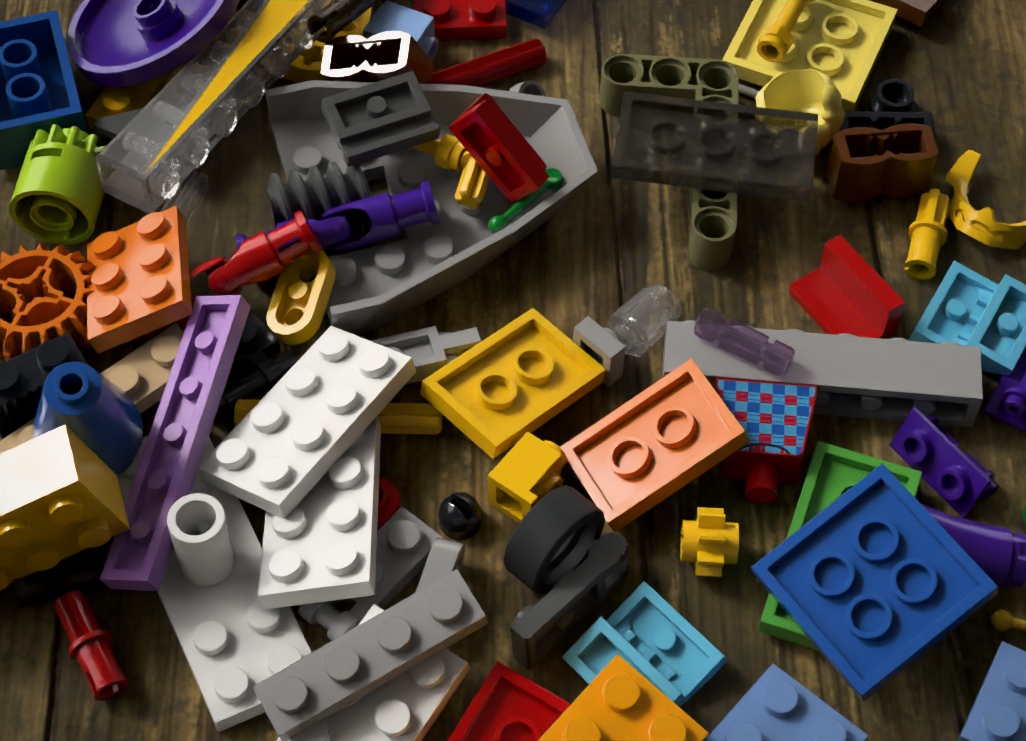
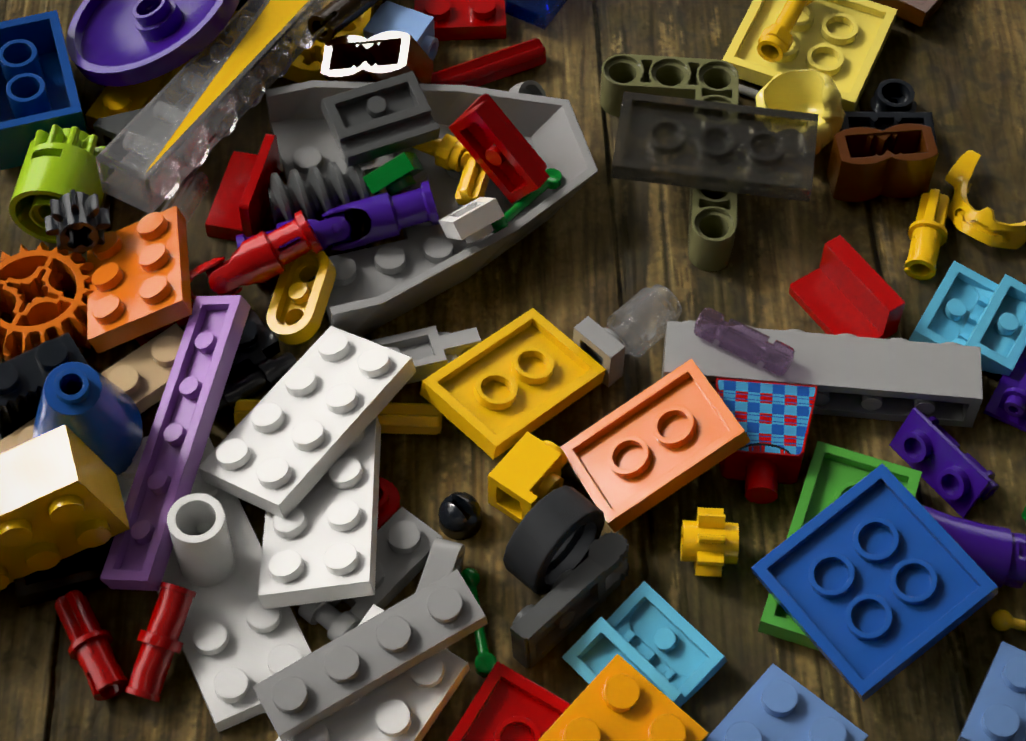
none -> black gear [44,189,111,254]
none -> red pin [124,581,197,703]
none -> red panel [205,133,281,241]
none -> green plate [362,152,424,196]
none -> white plate [438,197,505,243]
none -> green hinge [460,567,497,677]

